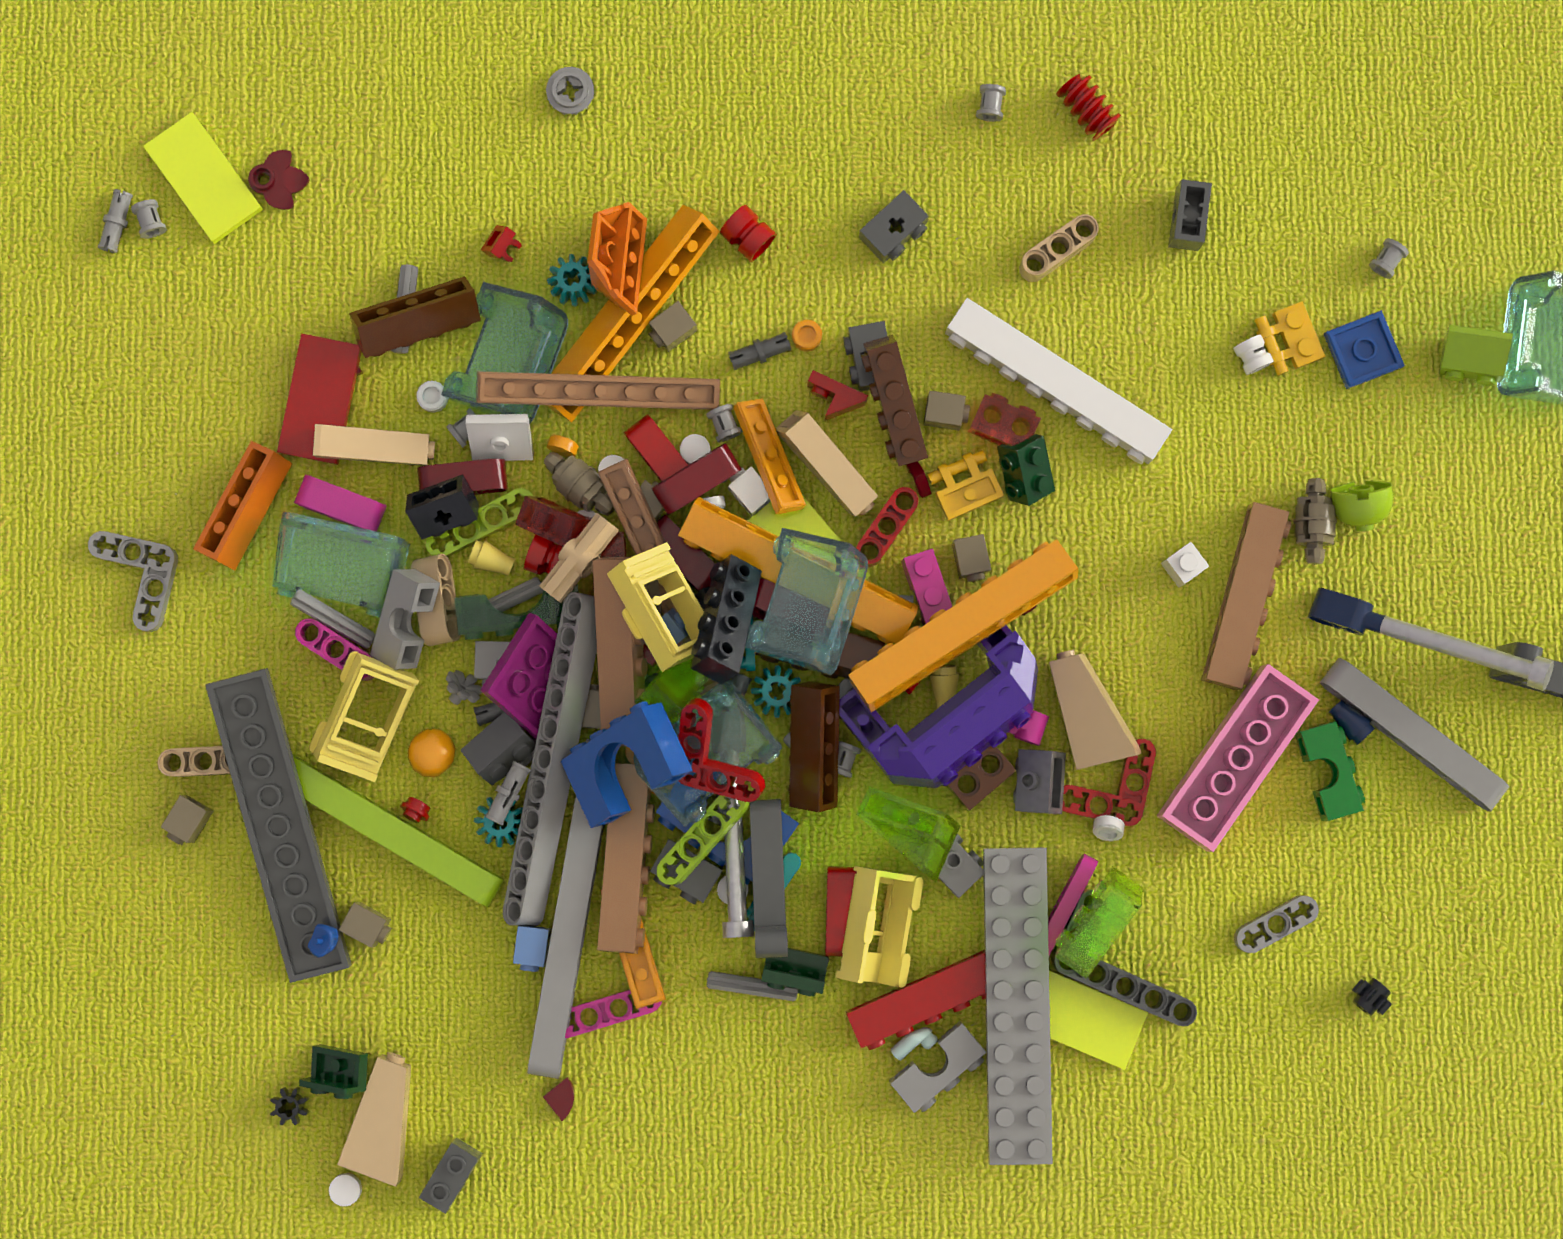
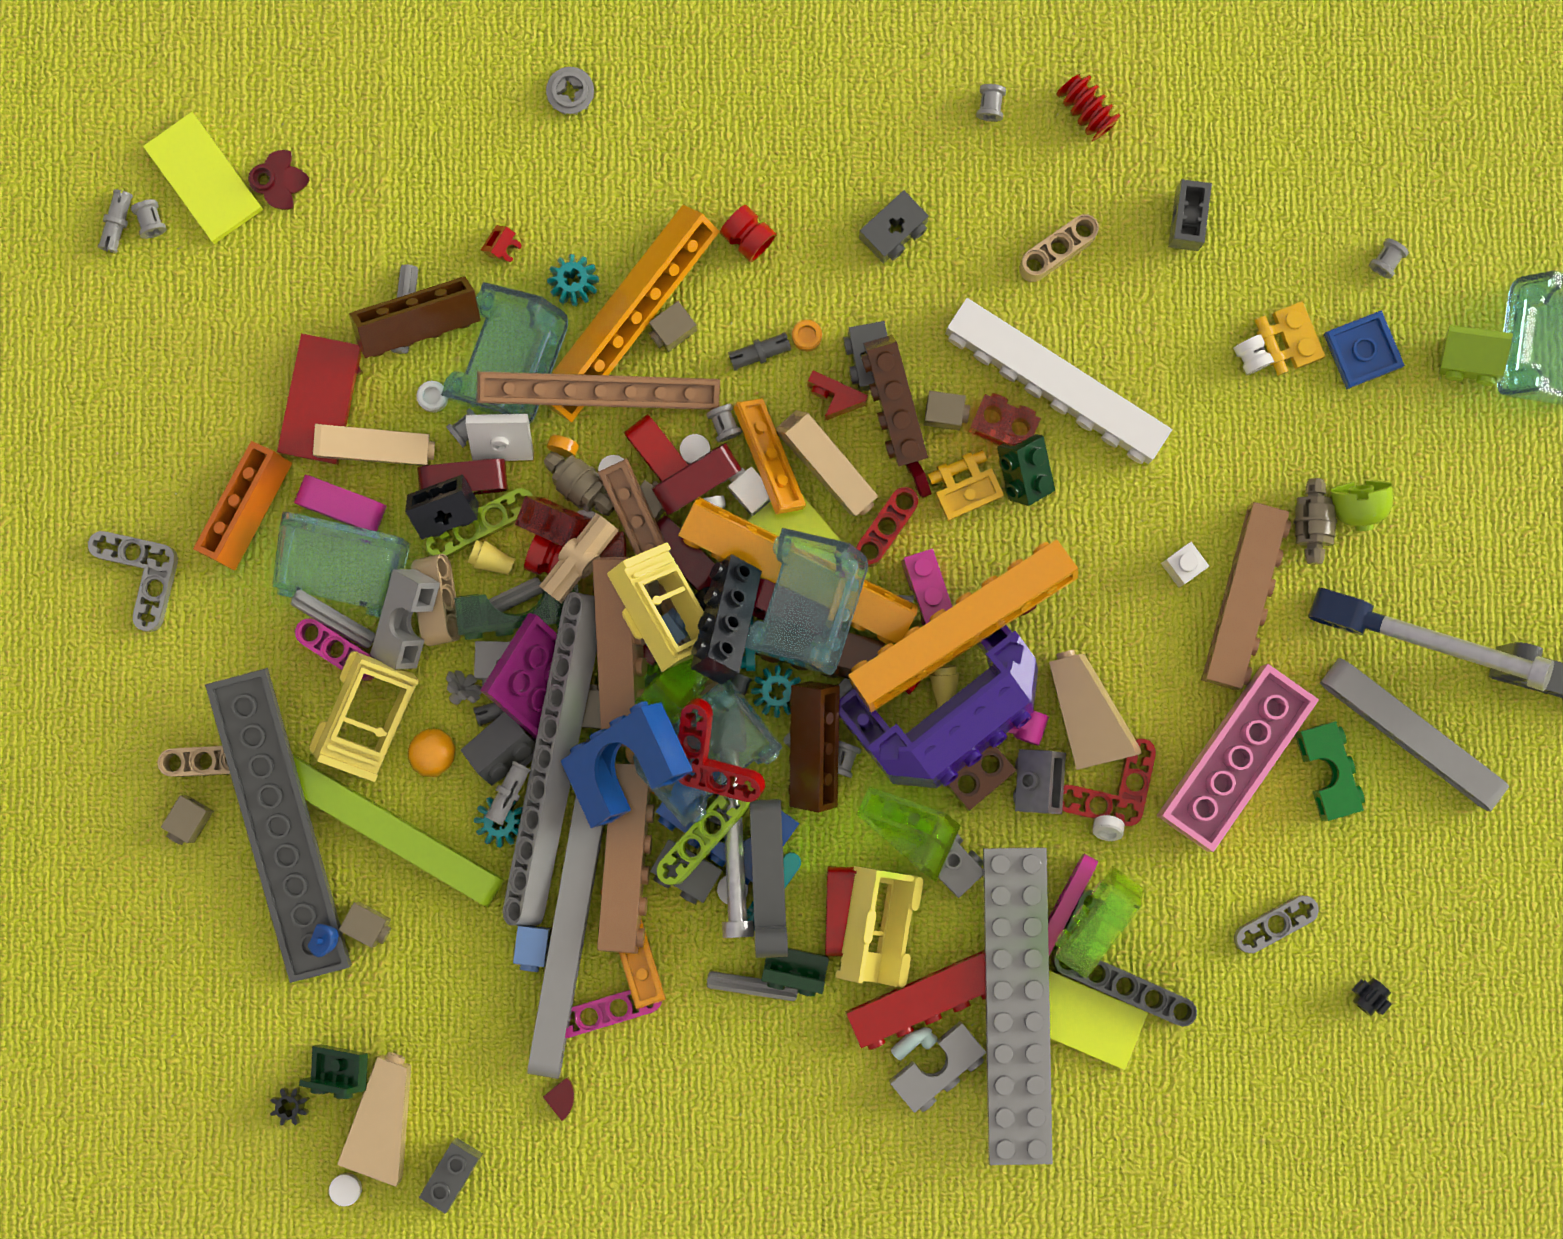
red plate [400,797,431,823] -> none
orange wedge [587,202,647,316] -> none
dark tan brick [952,534,991,582] -> none
dark blue cone [1329,700,1375,745] -> none

